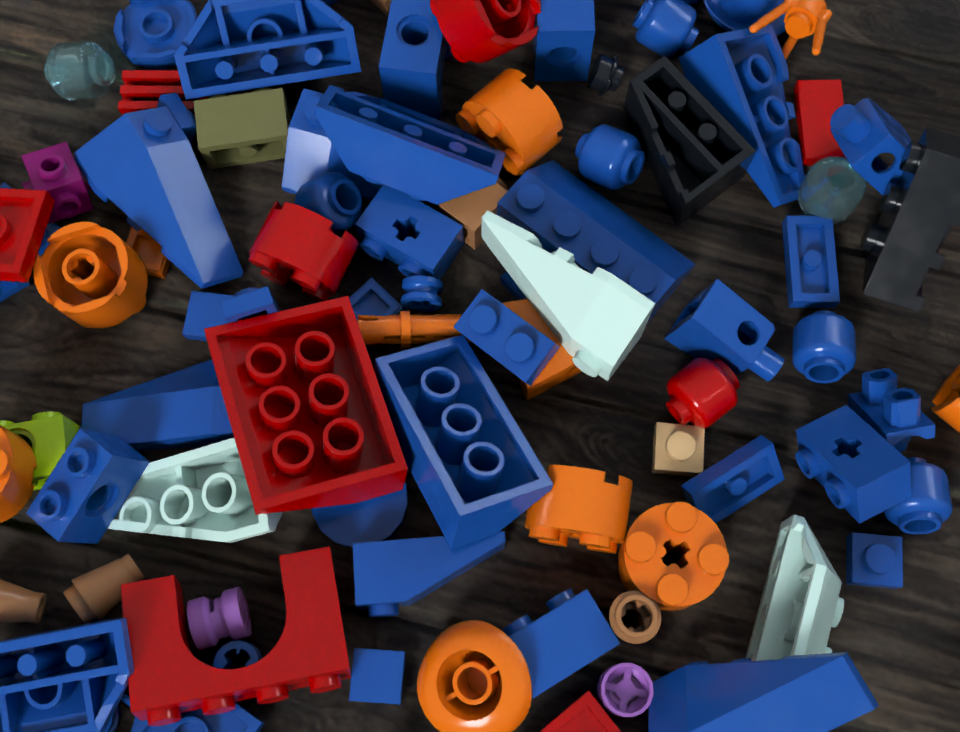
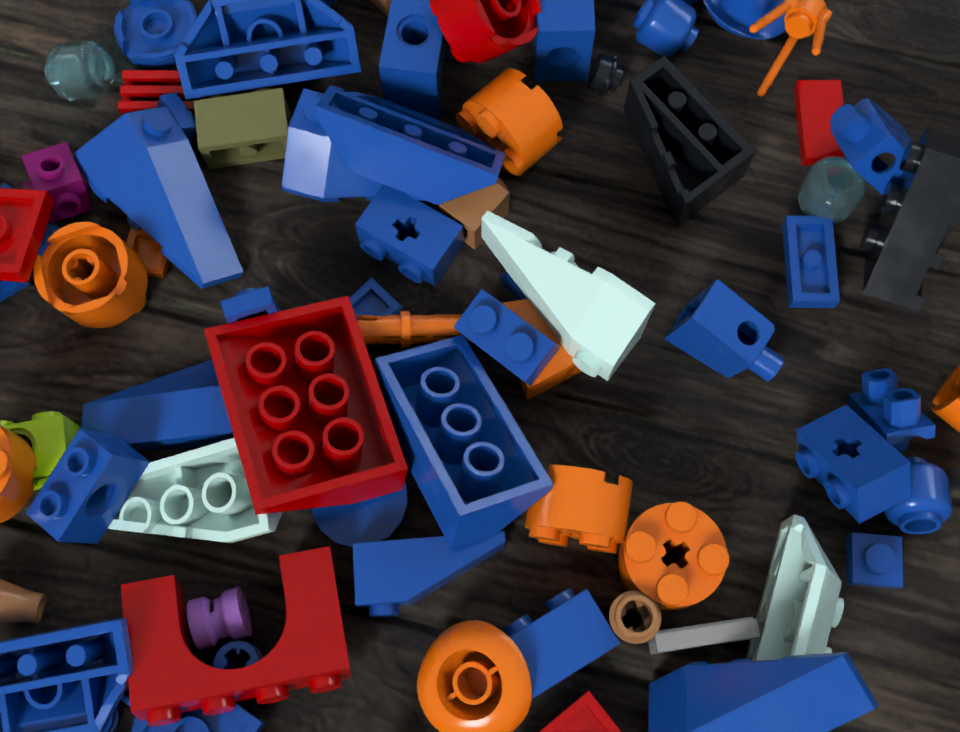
medium nougat cone [63,554,145,624] -> none
blue tile [182,291,233,342] -> none
red brick [248,201,359,302] -> none
blue head [294,172,363,234] -> none
blue tile [349,648,406,705] -> none
blue bush [401,275,443,312] -> none
blue slope [497,160,695,325] -> none
blue head [575,124,645,190] -> none
medium lavender wheel [596,663,654,717] -> none
tan plate [652,422,705,477] -> none
red head [666,357,740,429] -> none
blue wedge [679,24,808,208] -> none
blue plate [681,435,785,523] -> none
blue head [792,310,857,384] -> none
none -> light grey tile [648,616,761,655]

